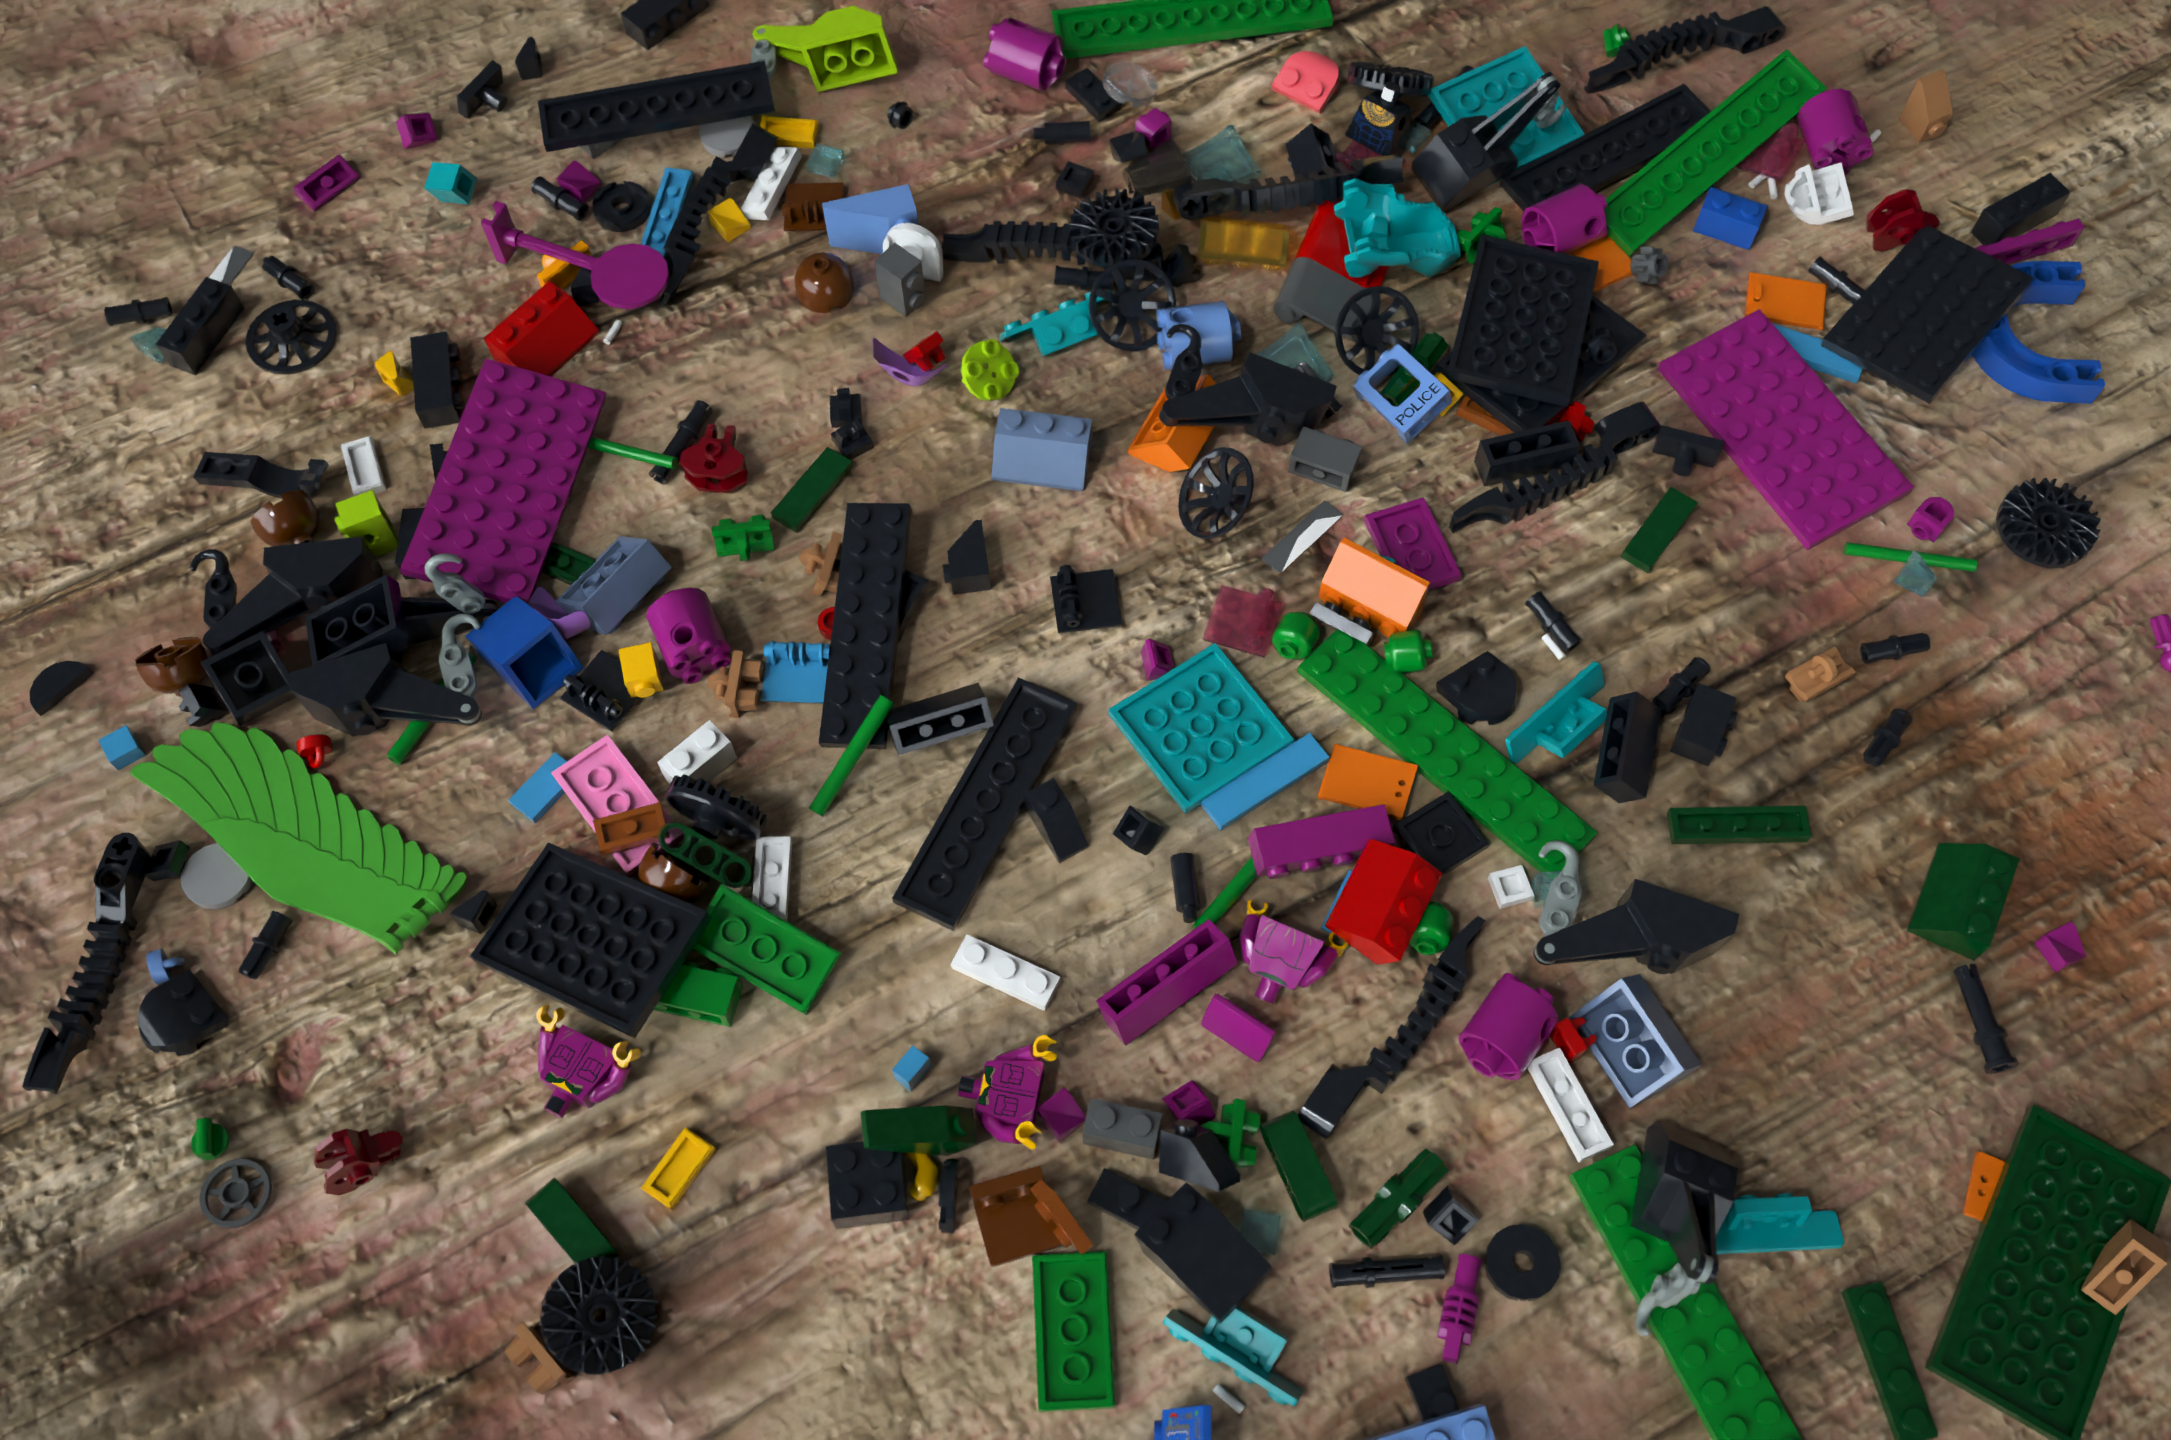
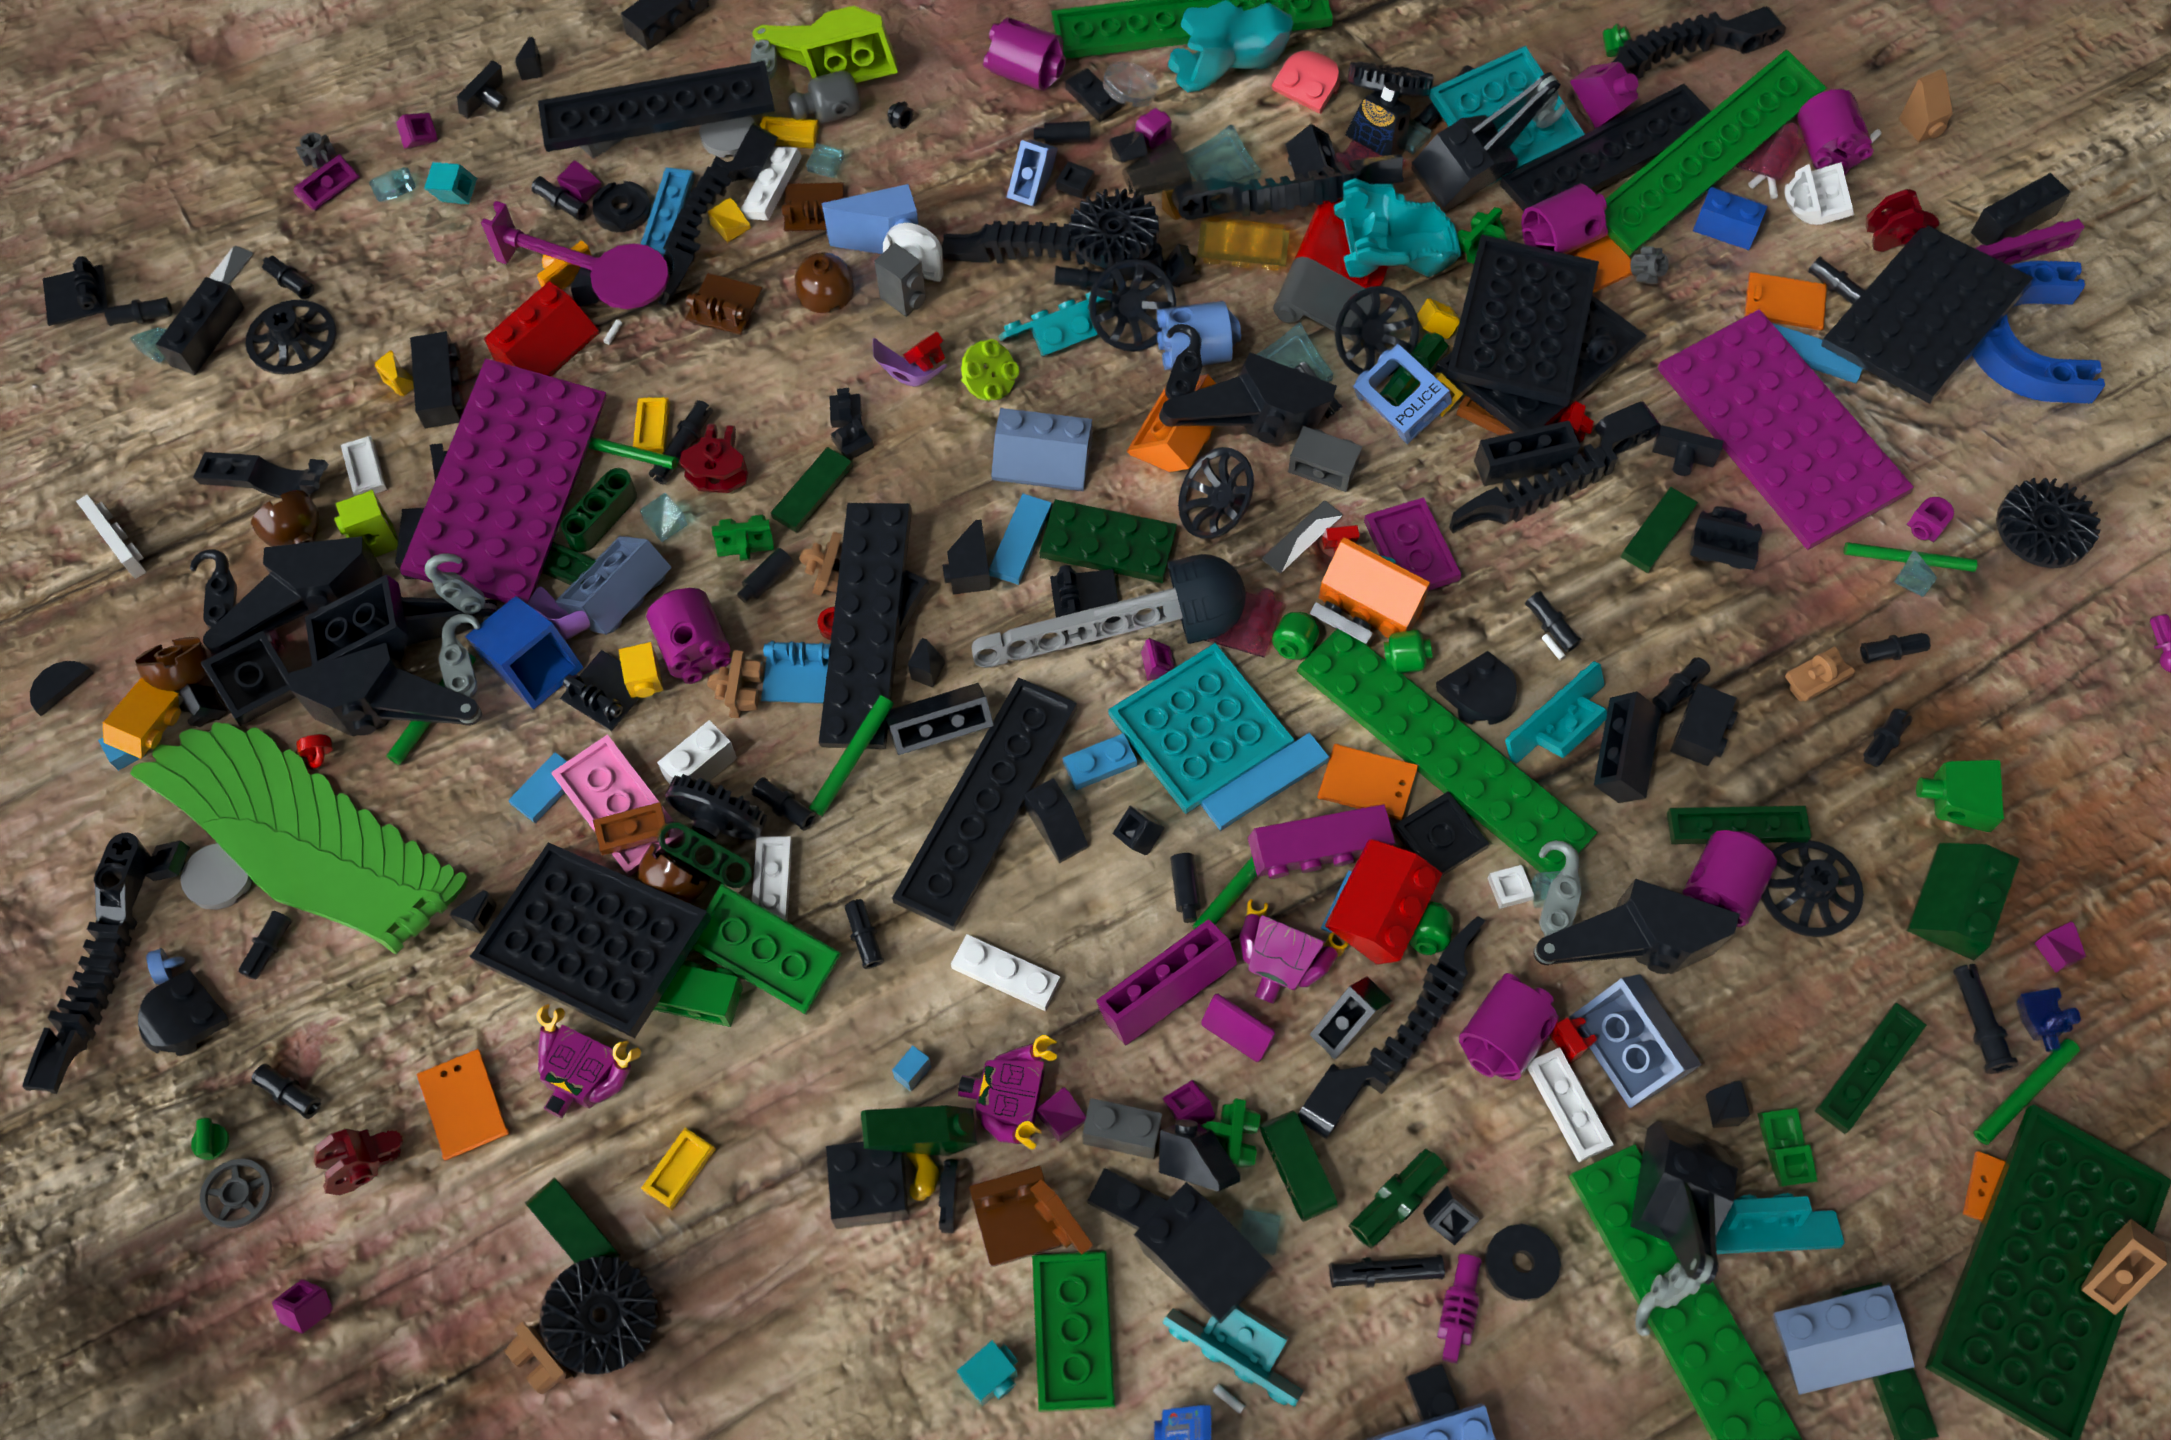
none -> black hinge [43,256,108,326]
none -> white plate [76,494,146,579]
none -> light orange brick [103,677,181,759]
none -> black pin [251,1064,322,1119]
none -> magenta slope [272,1279,332,1334]
none -> dark grey gear [296,132,336,169]
none -> clear light blue slope [369,167,416,202]
none -> orange container [416,1049,509,1161]
none -> dark green beam [561,468,637,552]
none -> yellow tile [633,397,670,454]
none -> clear light blue slope [640,493,687,542]
none -> reddish brown hinge [685,273,763,335]
none -> black cylinder [737,548,794,603]
none -> black pin [752,777,816,831]
none -> dark grey piece [788,71,860,123]
none -> black axle [845,899,884,969]
none -> black slope [908,638,945,688]
none -> teal brick [956,1340,1018,1406]
none -> piece [971,554,1246,668]
none -> dark azure tile [989,493,1052,585]
none -> medium blue slope [1006,140,1058,206]
none -> dark green plate [1039,499,1177,584]
none -> dark azure plate [1063,733,1137,791]
none -> teal animal [1167,0,1293,93]
none -> black slope [1309,976,1393,1060]
none -> red tile [1322,525,1359,555]
none -> yellow slope [1417,298,1460,339]
none -> magenta torso [1570,62,1639,128]
none -> magenta cylinder [1683,830,1777,927]
none -> black slope [1690,506,1763,570]
none -> black slope [1706,1081,1750,1128]
none -> green slope [1757,1108,1818,1187]
none -> black wheel [1761,840,1864,937]
none -> sand blue slope [1773,1284,1915,1395]
none -> dark green plate [1814,1003,1927,1134]
none -> green torso [1916,760,2004,832]
none -> green piece [1973,1039,2080,1145]
none -> clear blue piece [2015,988,2081,1052]

